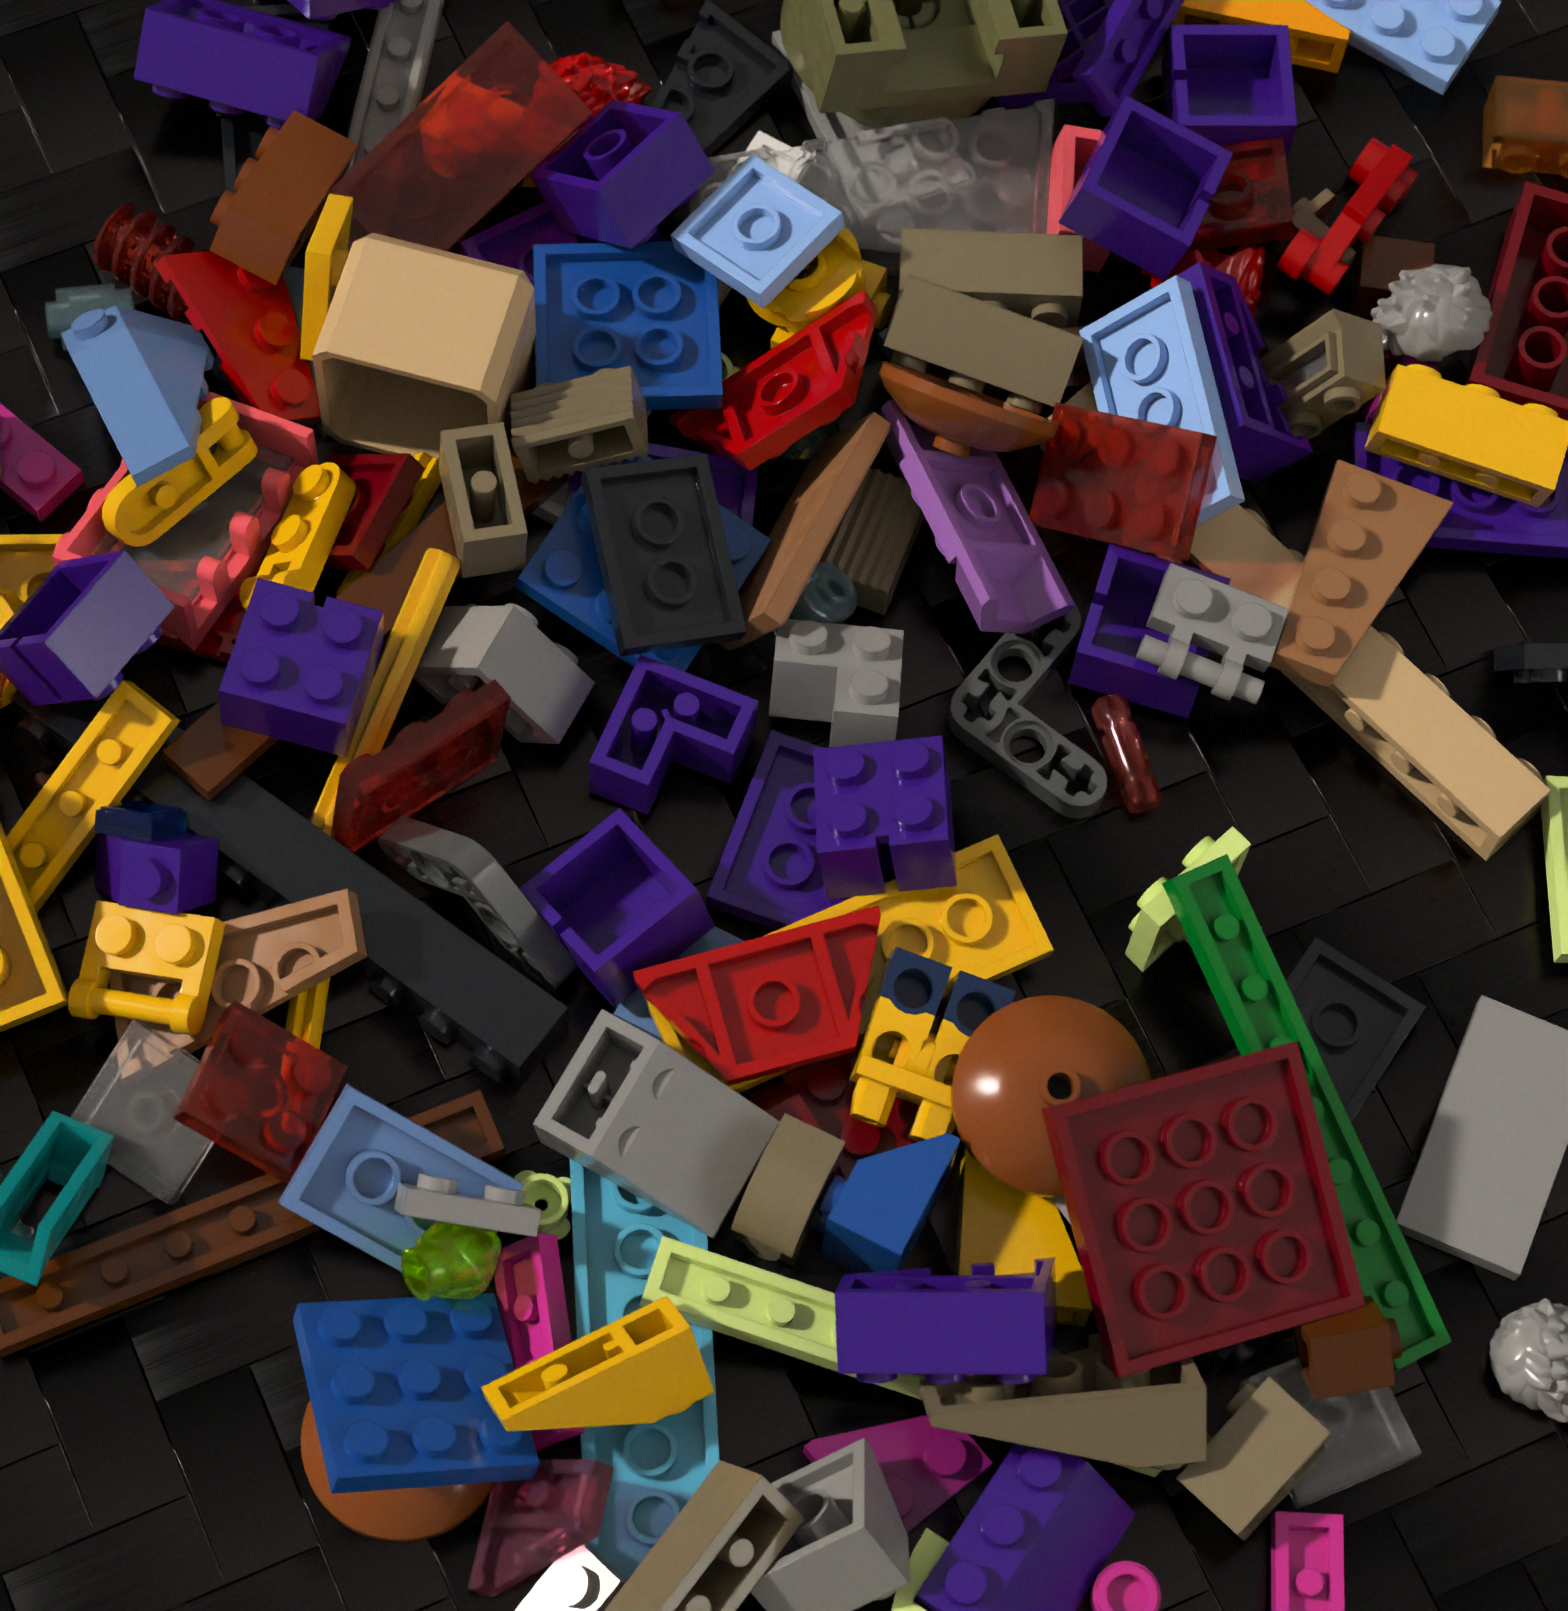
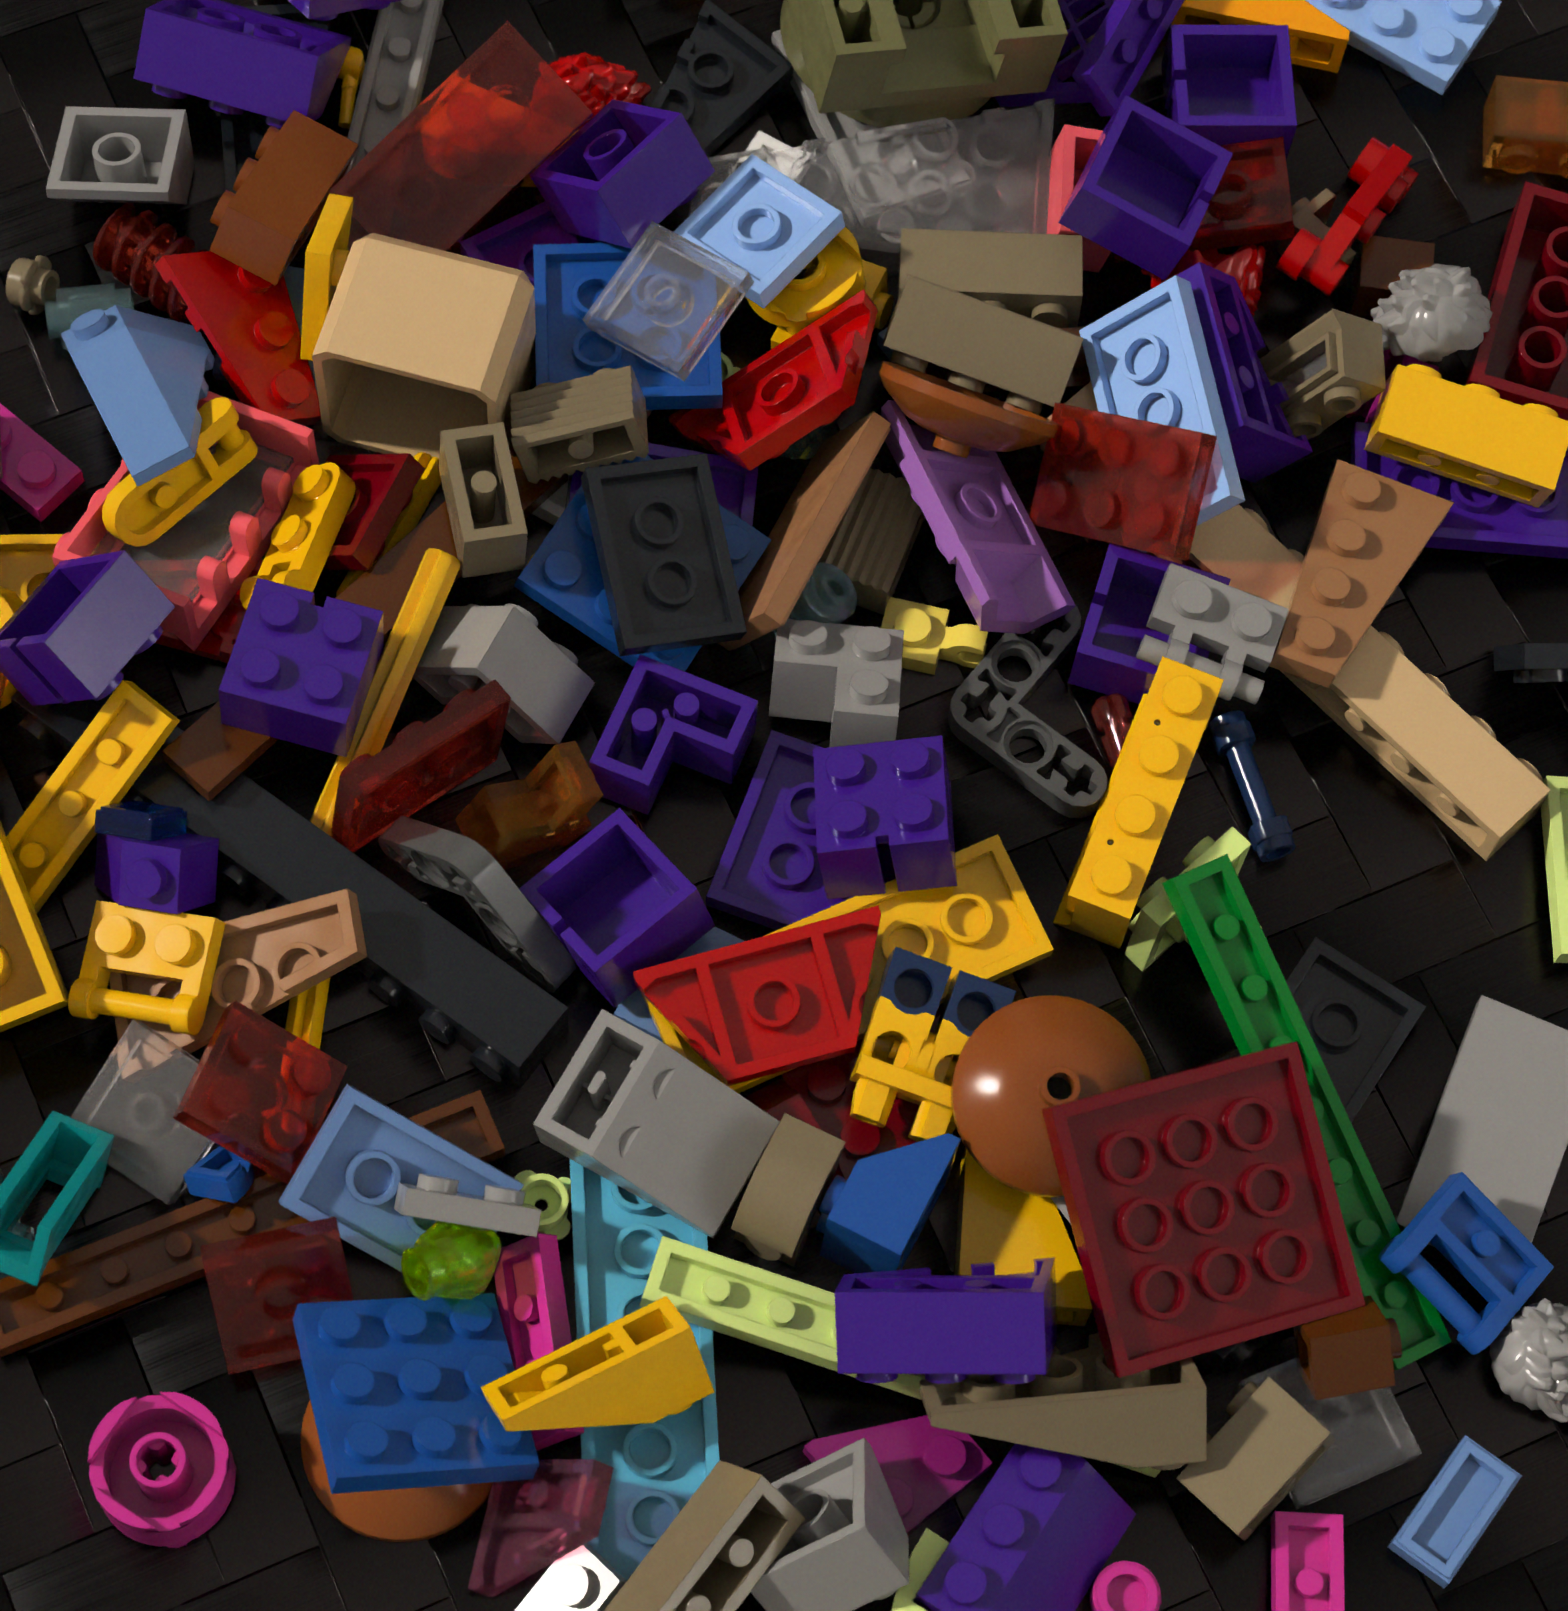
none -> dark tan plate [6,255,60,315]
none -> light grey slope [46,106,195,205]
none -> dark pink brick [88,1392,236,1548]
none -> blue tile [183,1140,255,1203]
none -> clear red plate [201,1216,354,1375]
none -> yellow hand [337,46,365,129]
none -> clear orange brick [455,741,603,869]
none -> clear plate [582,221,754,381]
none -> light yellow plate [881,597,988,675]
none -> yellow window [1053,656,1224,949]
none -> dark blue bar [1208,710,1296,862]
none -> blue plate [1378,1172,1554,1355]
none -> medium blue tile [1388,1435,1522,1588]

